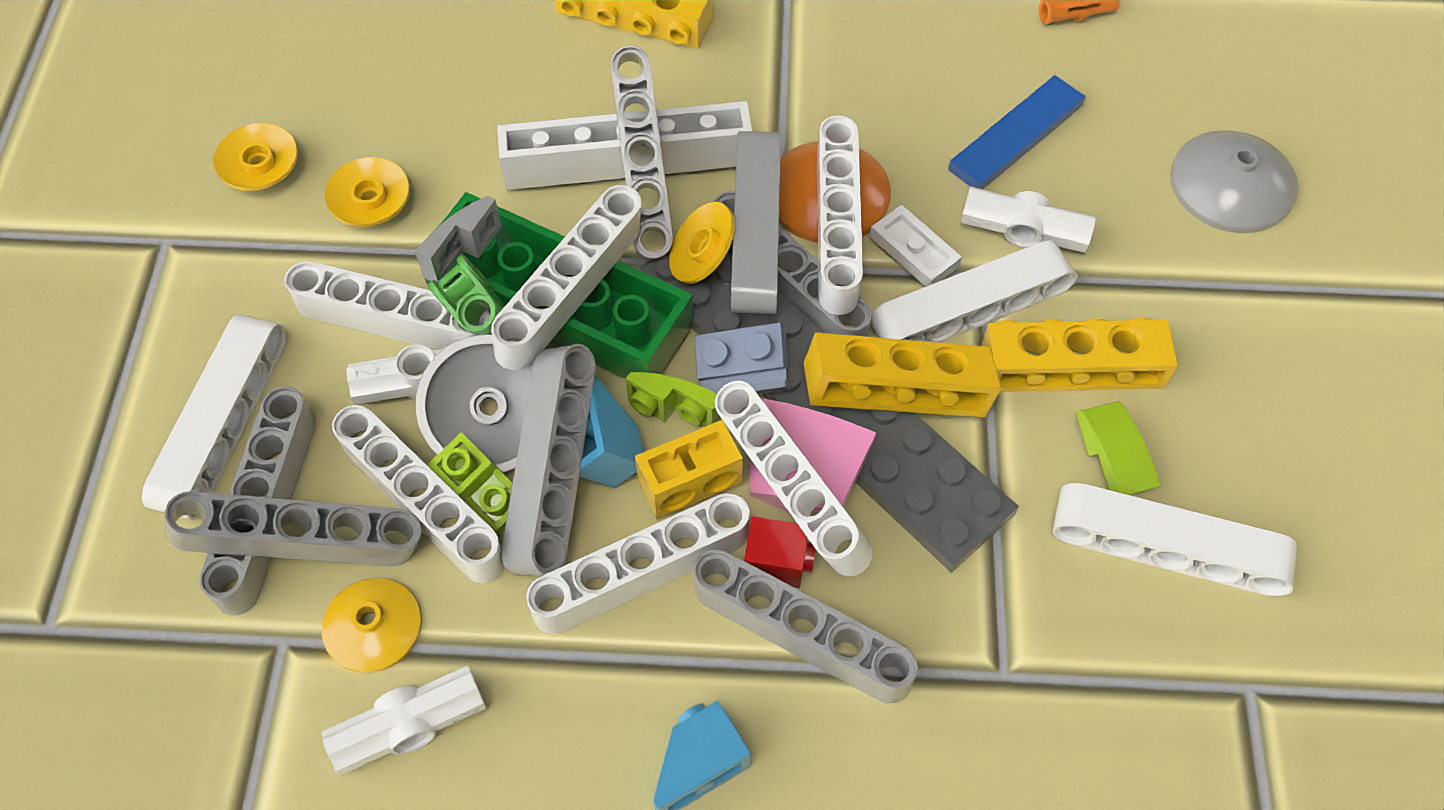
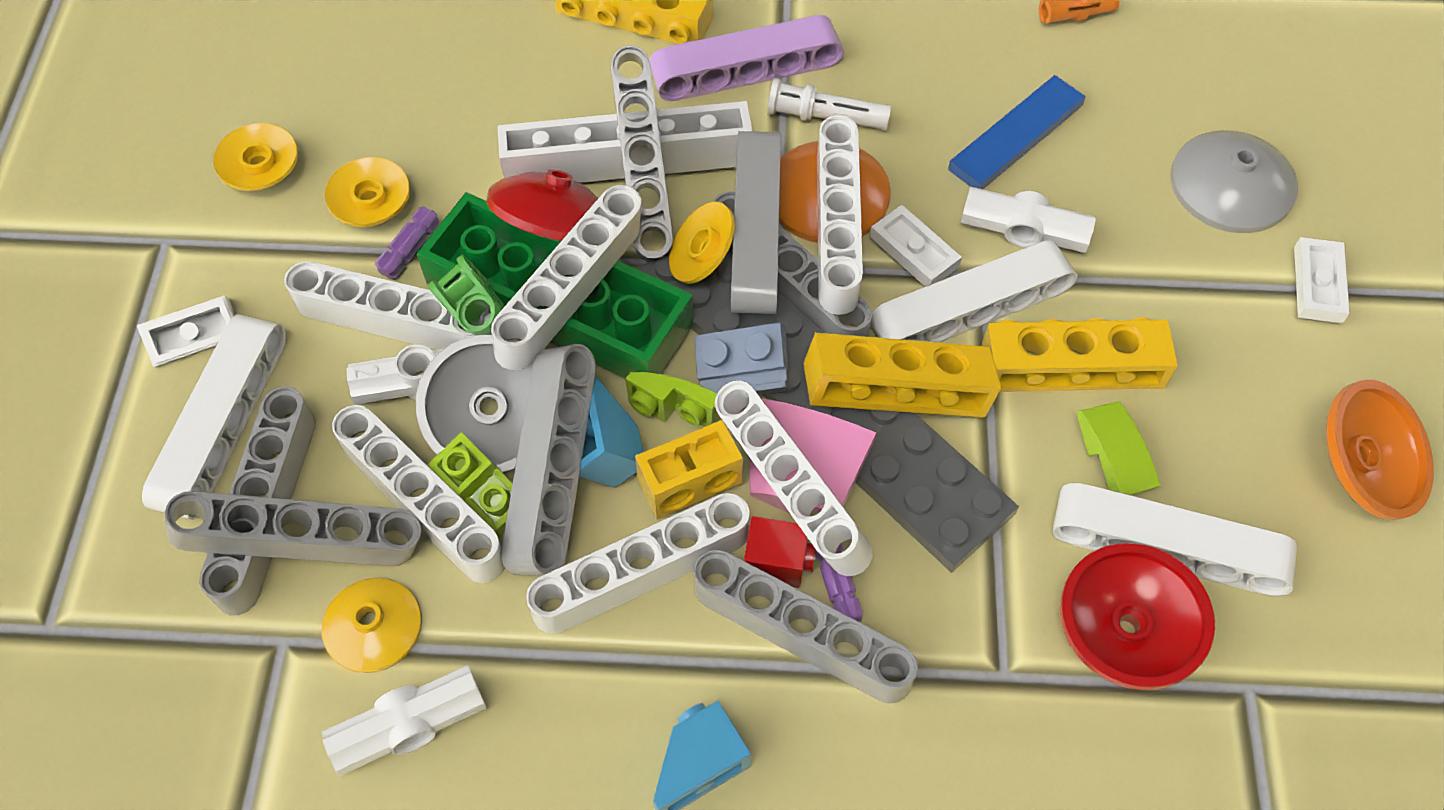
light grey slope [415,196,502,282] -> none
none -> white slope [137,295,235,367]
none -> medium lavender axle [375,206,439,279]
none -> red dish [486,169,599,241]
none -> lavender beam [649,15,844,101]
none -> white pin [767,78,891,131]
none -> medium lavender axle [815,544,863,622]
none -> red dish [1060,543,1215,690]
none -> white plate [1294,237,1350,323]
none -> orange dish [1326,380,1434,520]

